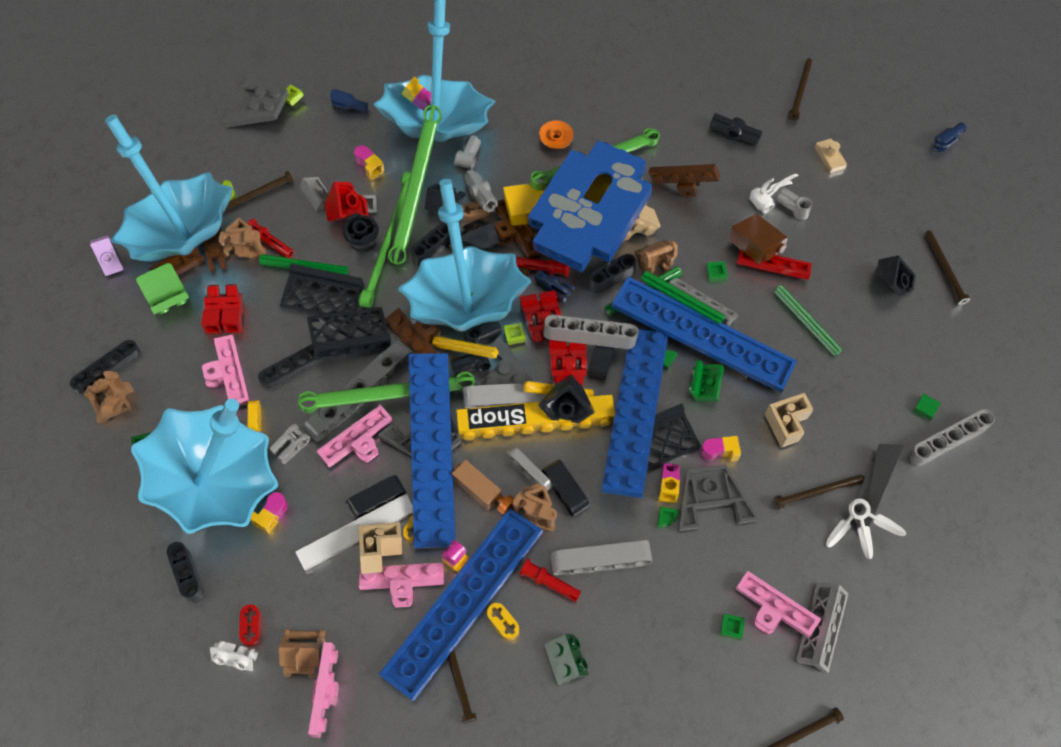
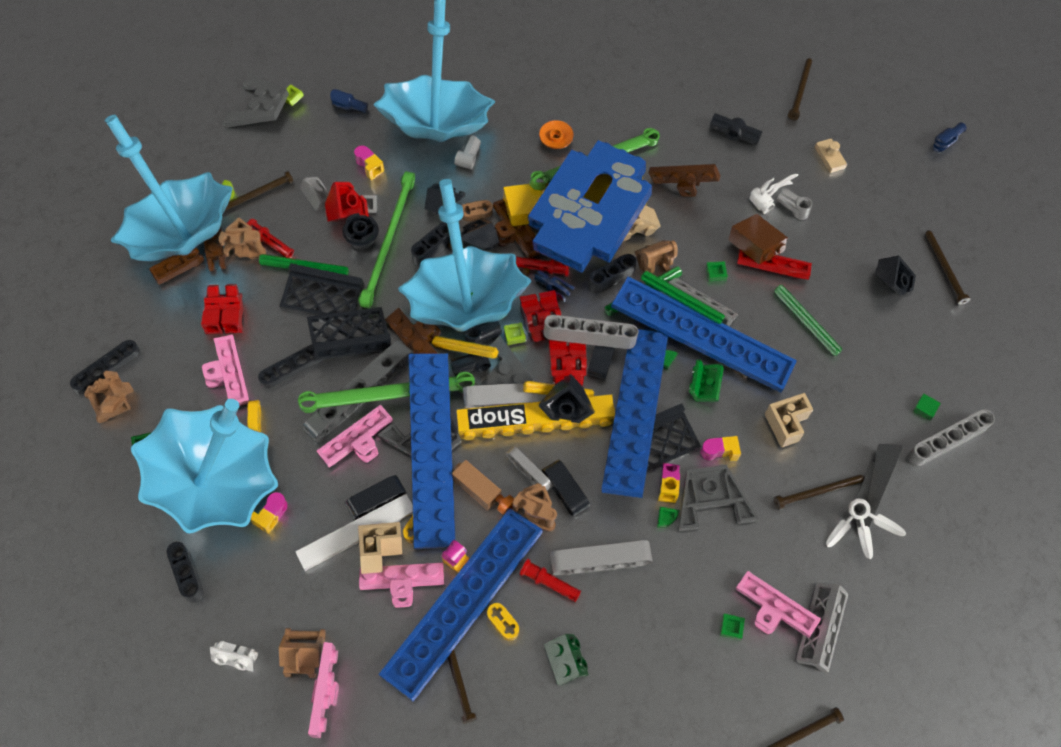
lavender brick [90,235,124,276] -> none
bright green bracket [136,263,189,315] -> none
red beam [239,604,261,647] -> none
light grey piece [269,424,311,464] -> none
bright green piece [388,105,442,265] -> none
leg [401,76,431,111] -> none
light grey piece [463,170,498,213] -> none

